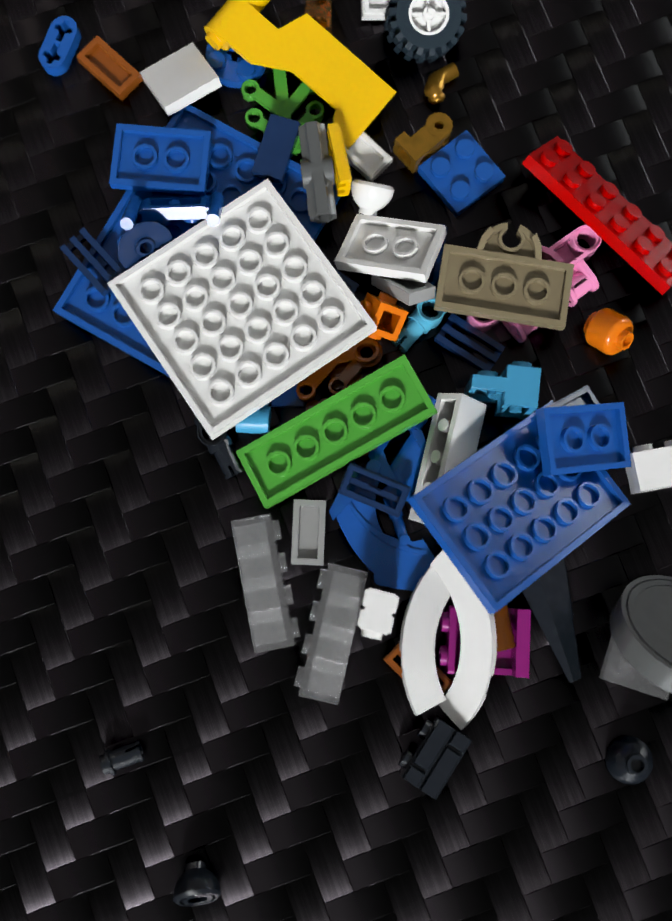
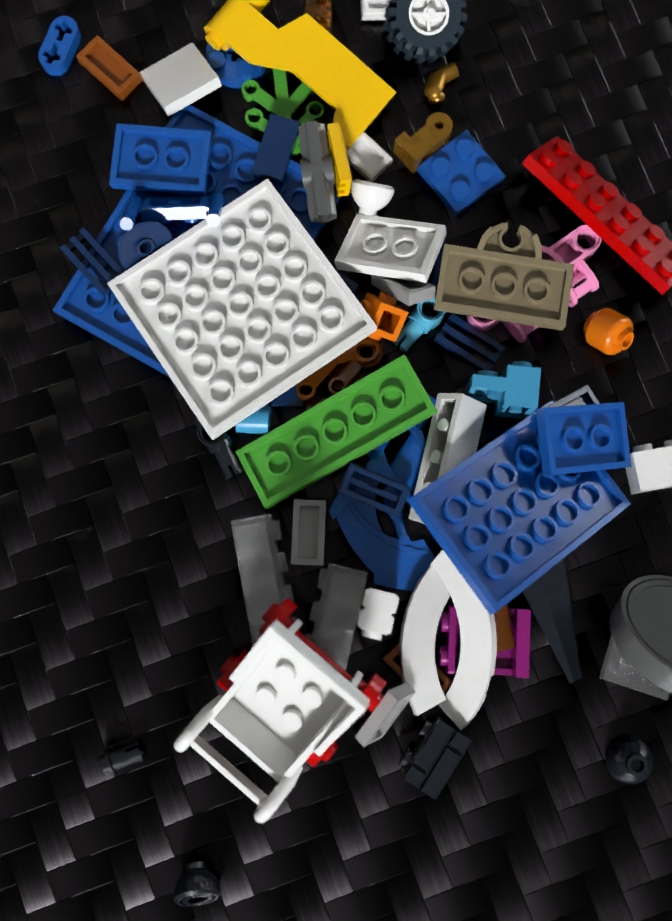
none -> white piece [174,597,387,823]
none -> light grey tile [355,682,416,747]

